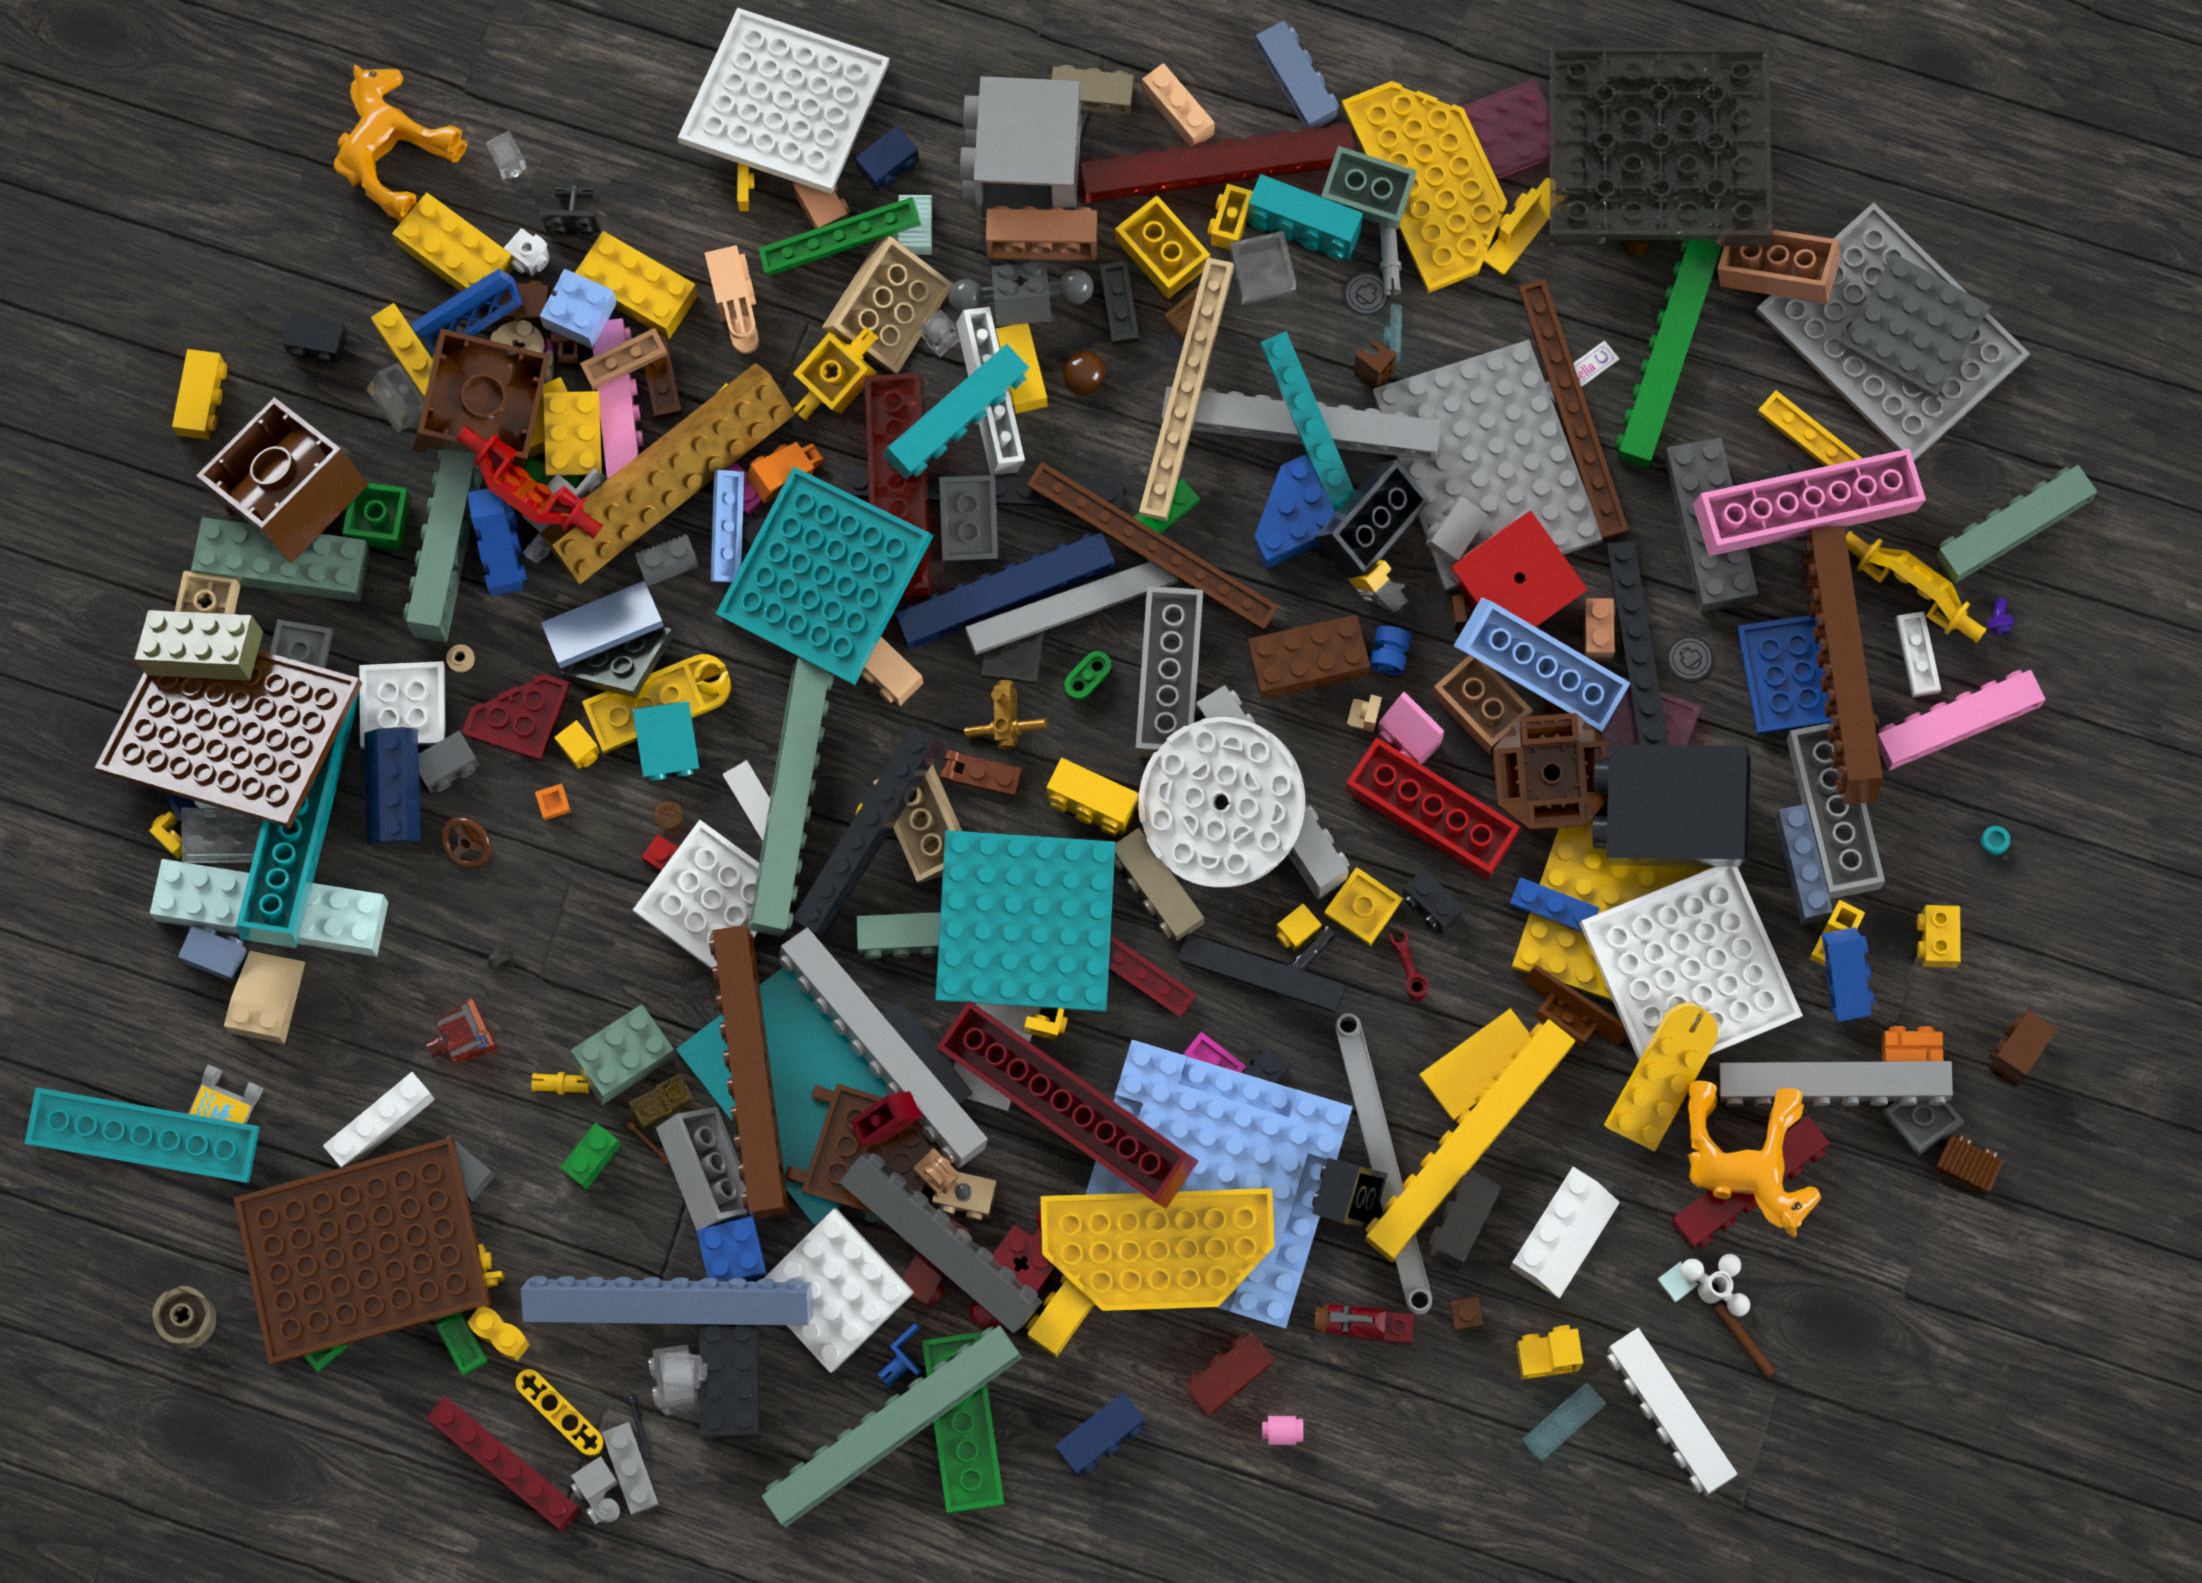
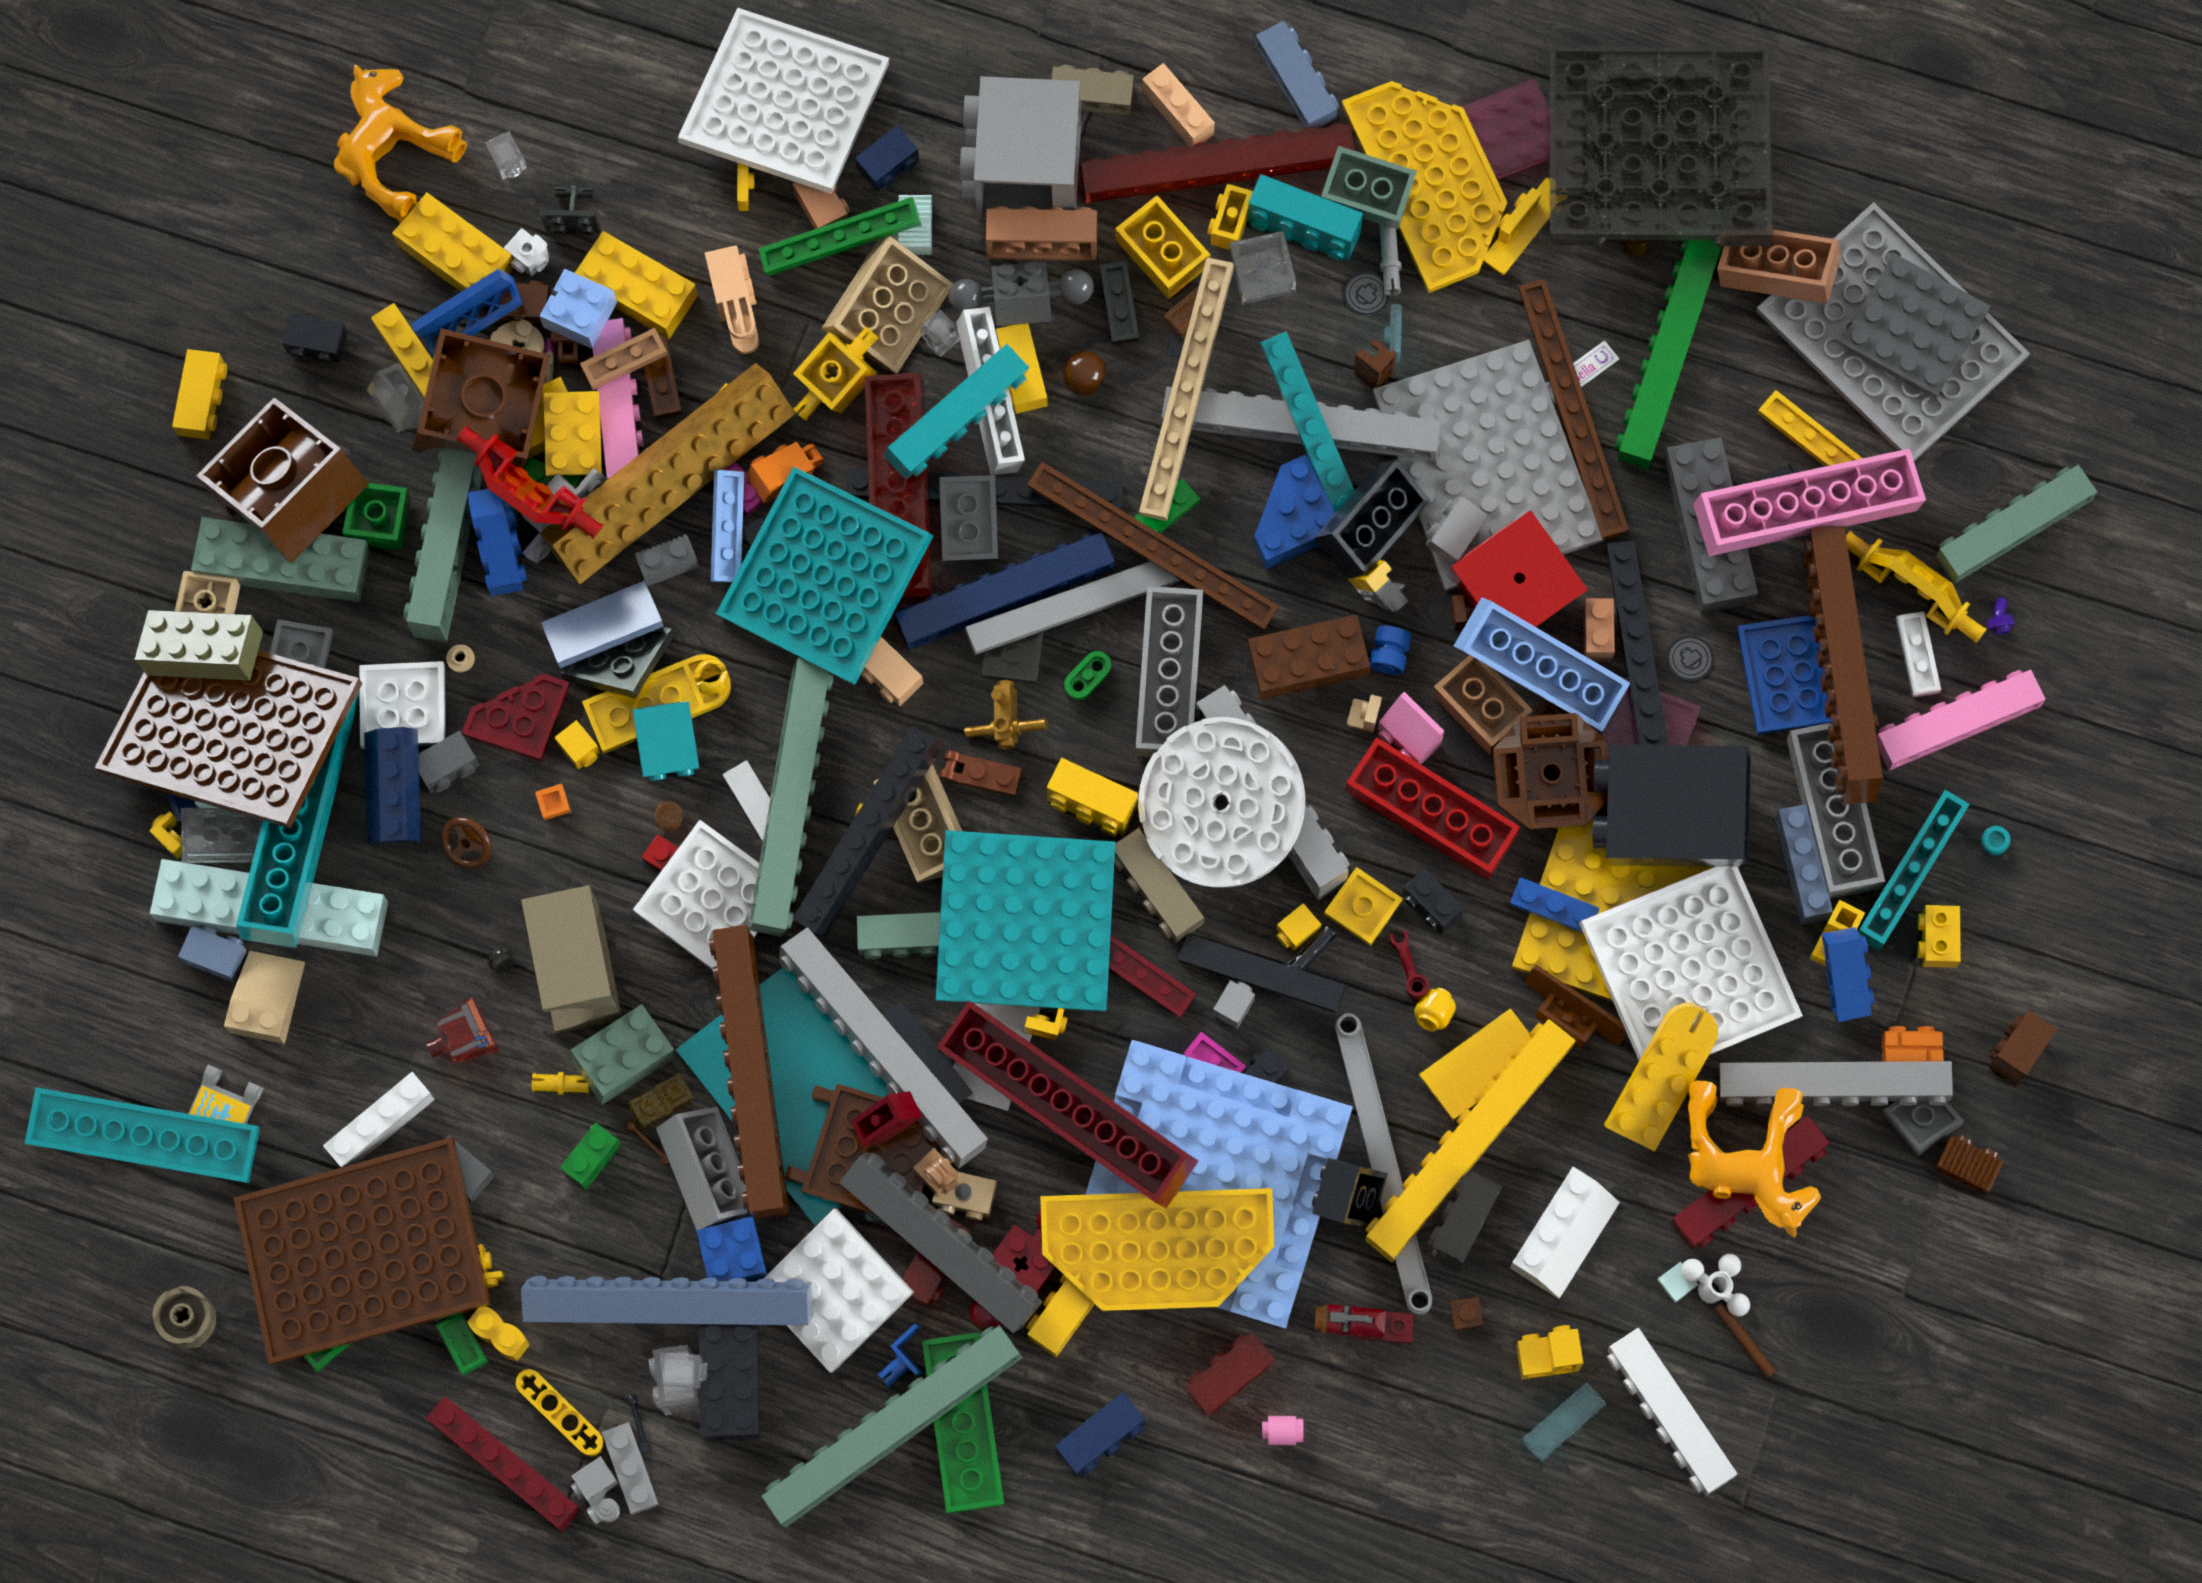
none -> dark tan piece [521,885,622,1034]
none -> light grey brick [1213,980,1255,1029]
none -> yellow head [1414,988,1456,1031]
none -> teal brick [1858,790,1970,952]

